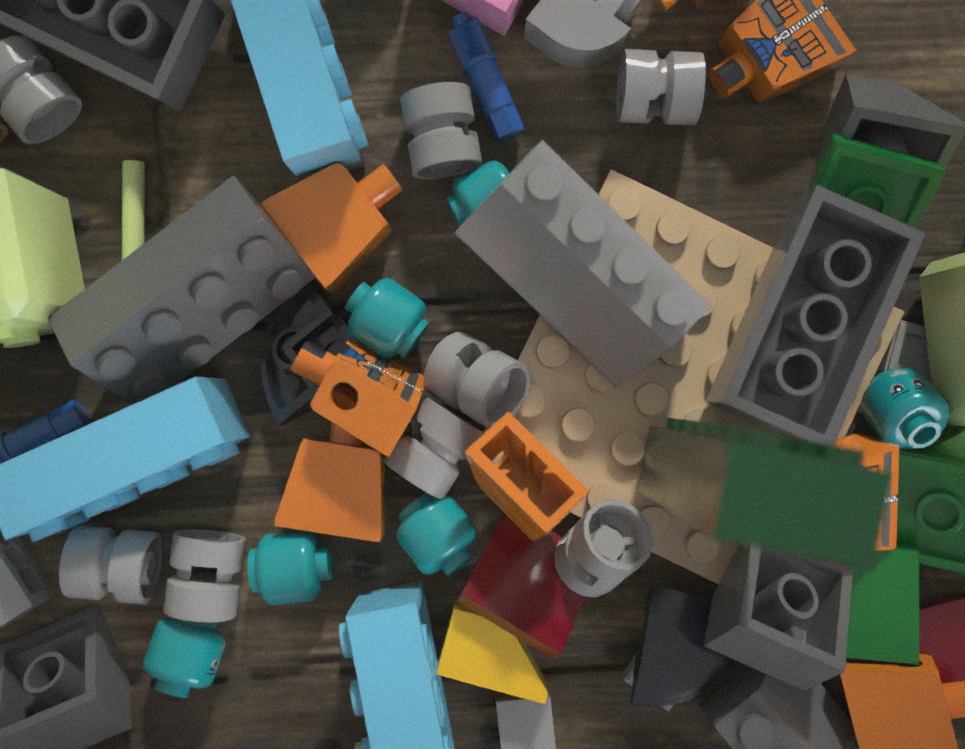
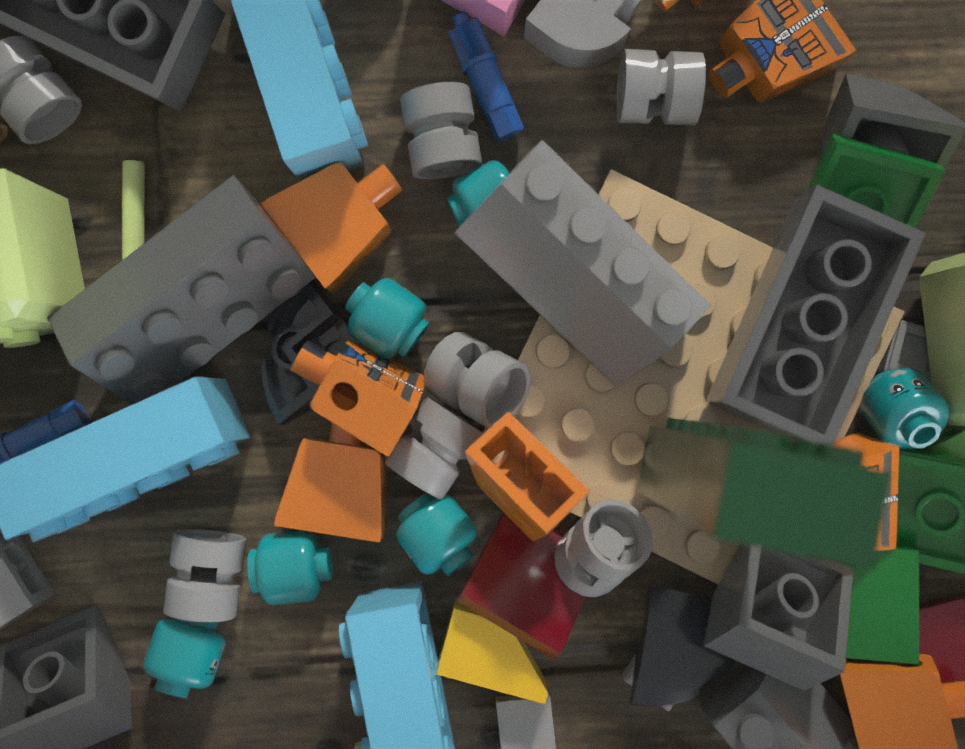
light grey wheel [59,525,163,605] -> none

